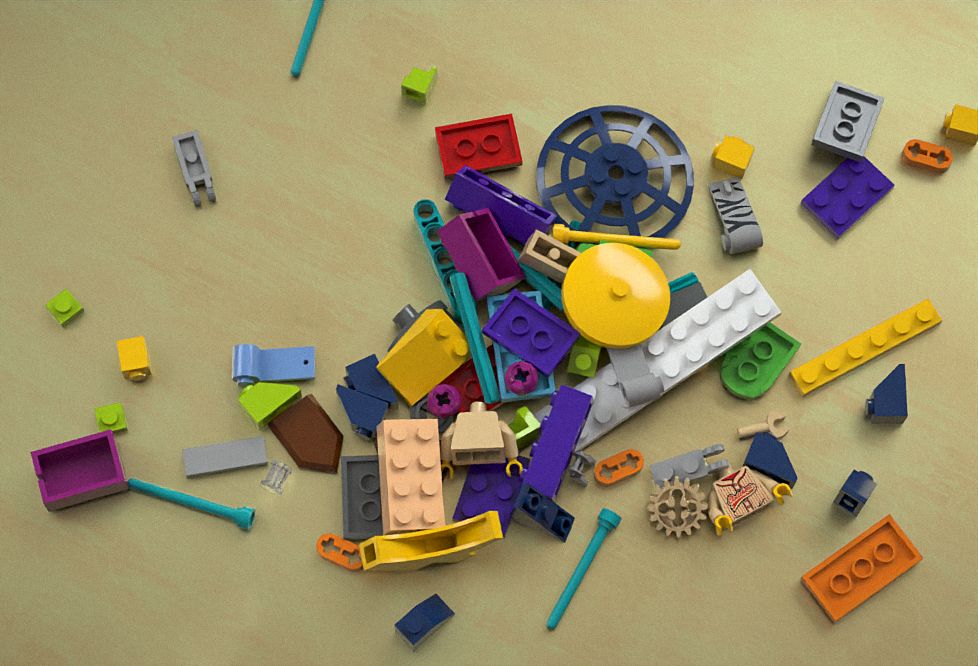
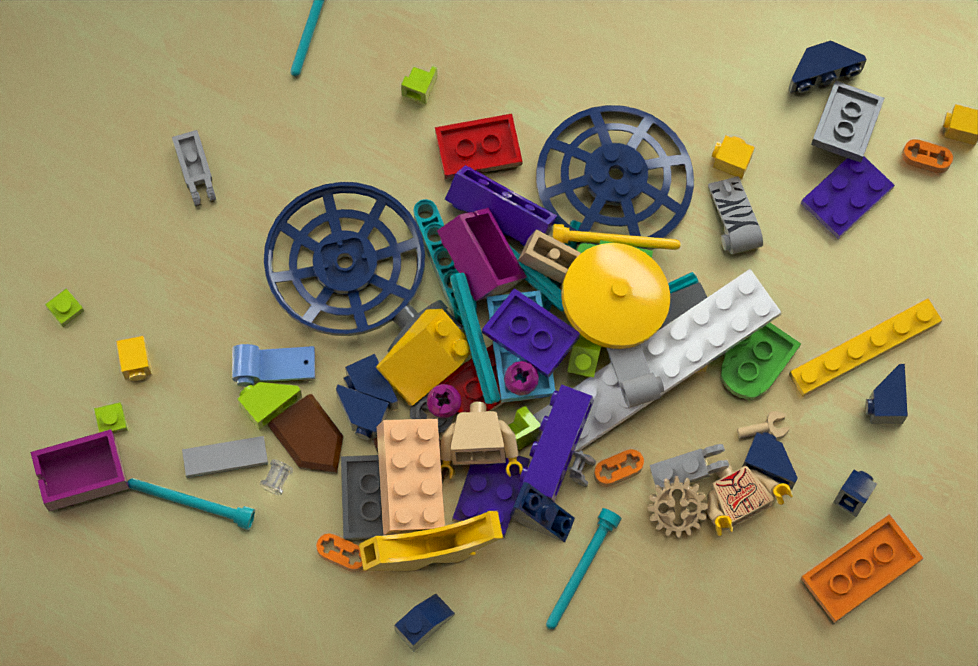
none -> dark blue dish [264,182,425,336]
none -> dark blue slope [788,40,867,93]

